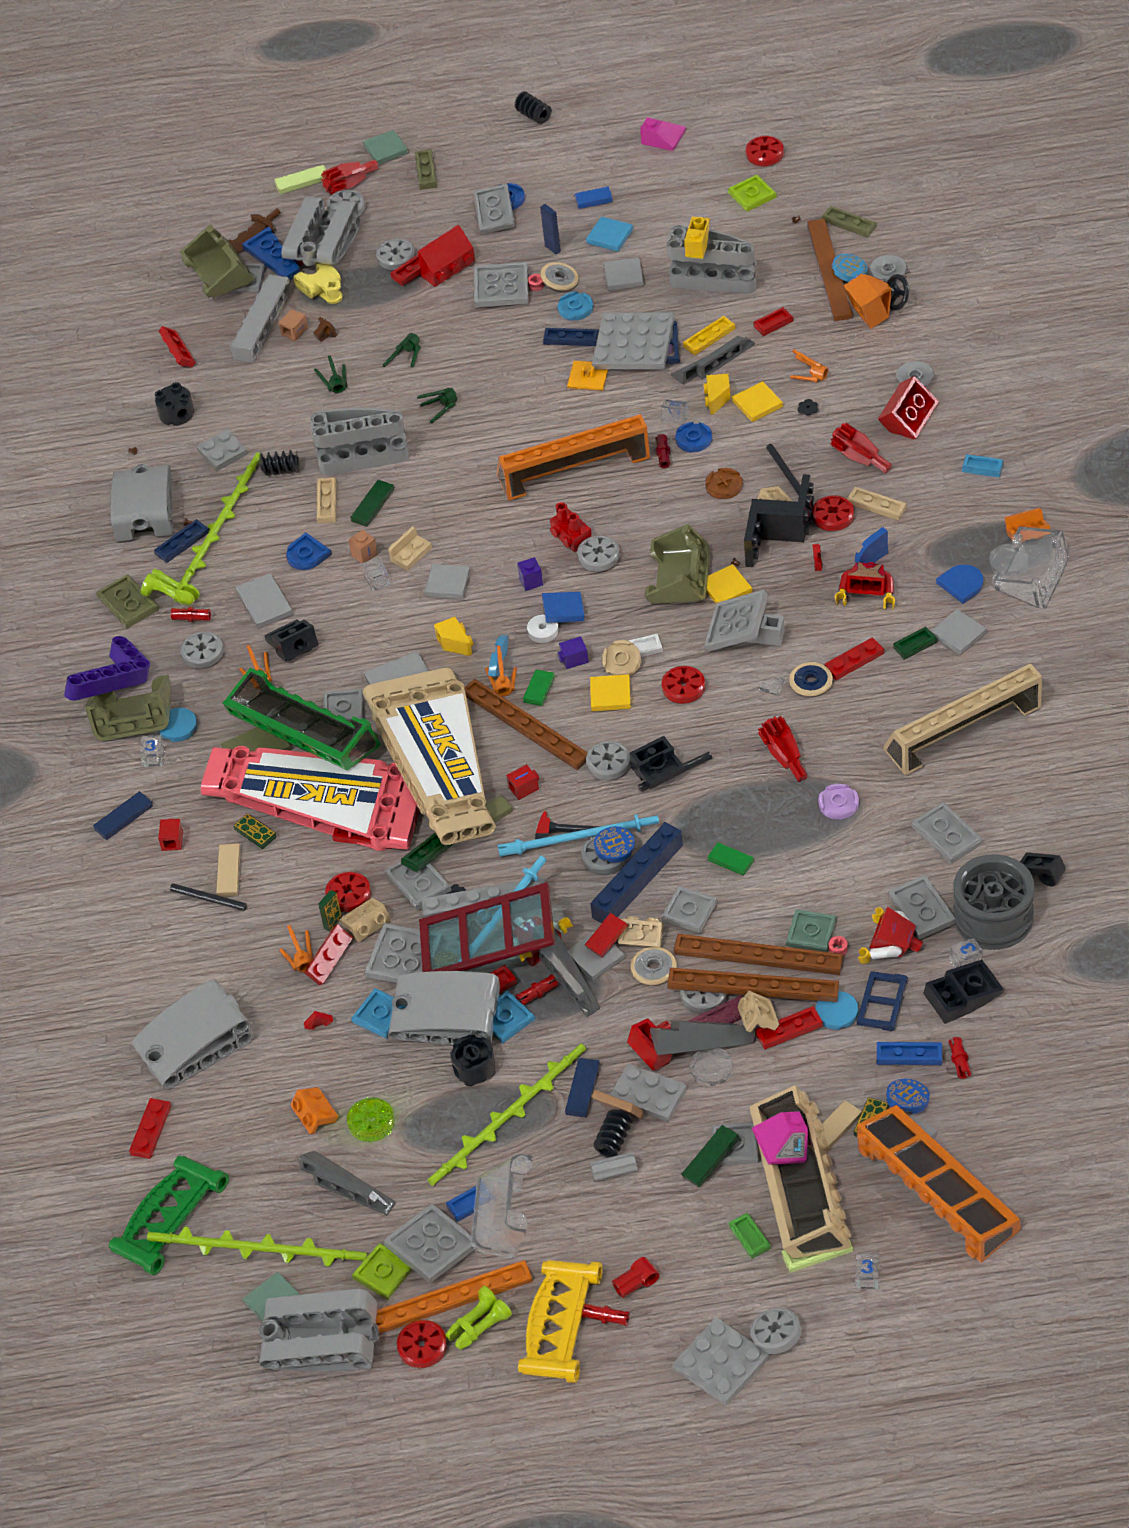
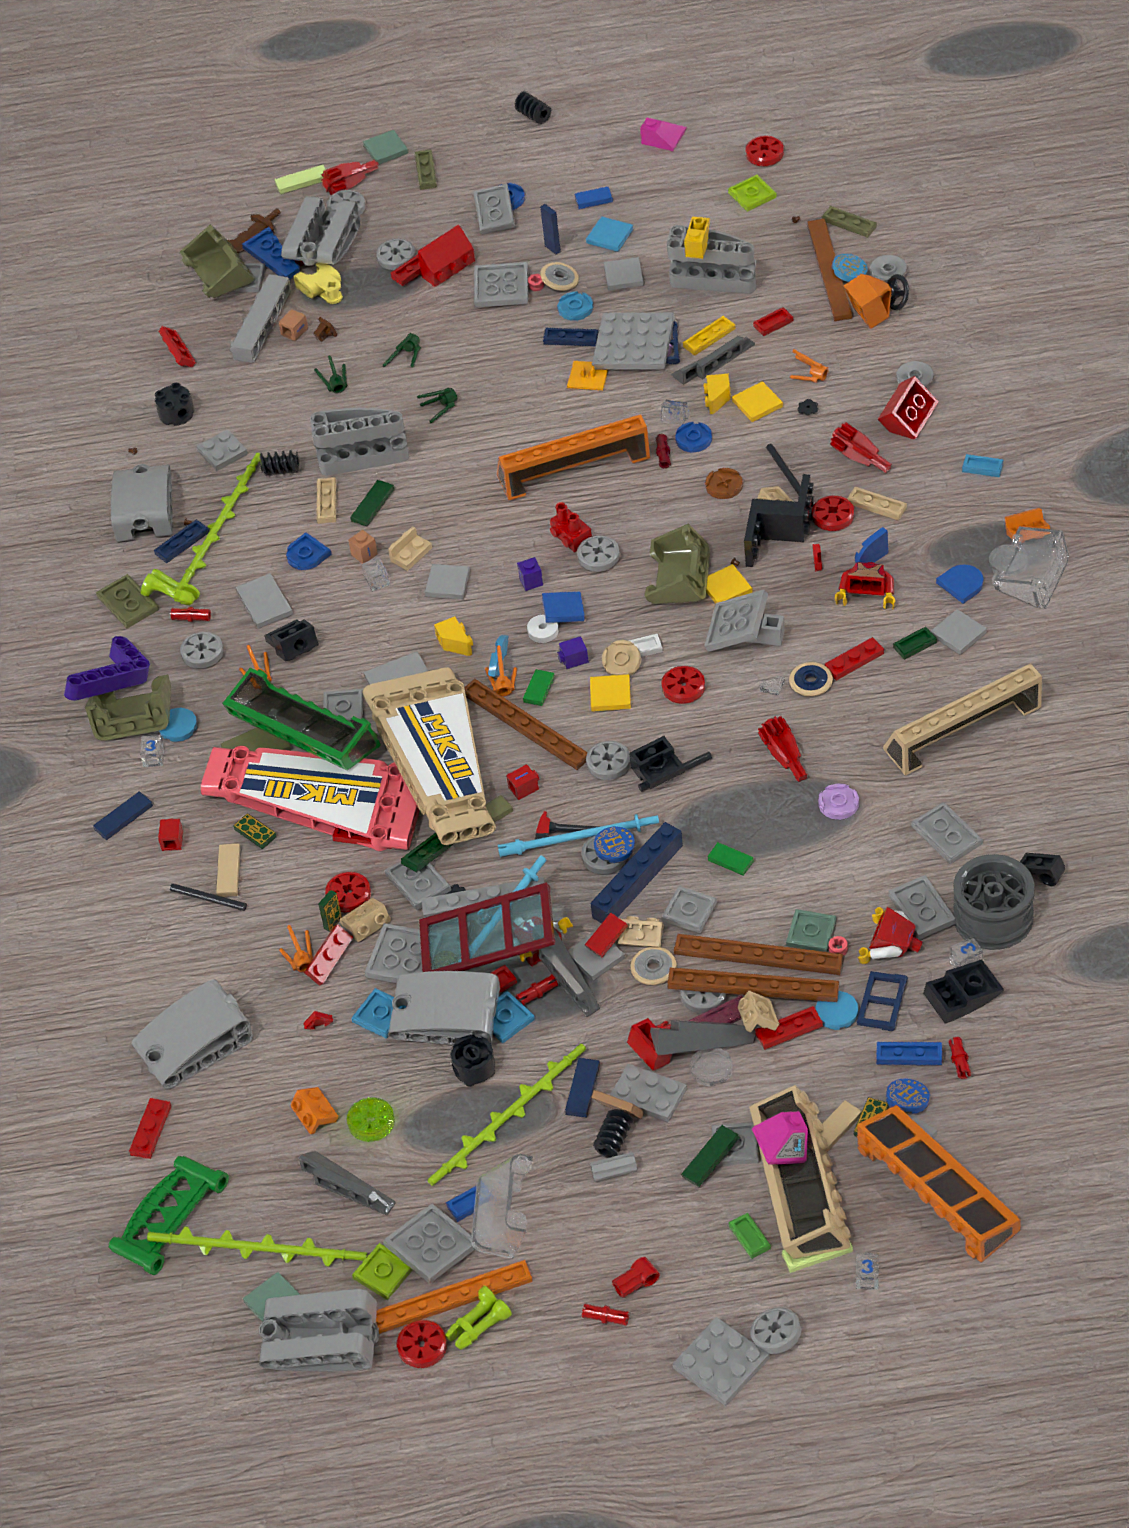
yellow piece [518,1260,602,1383] -> none

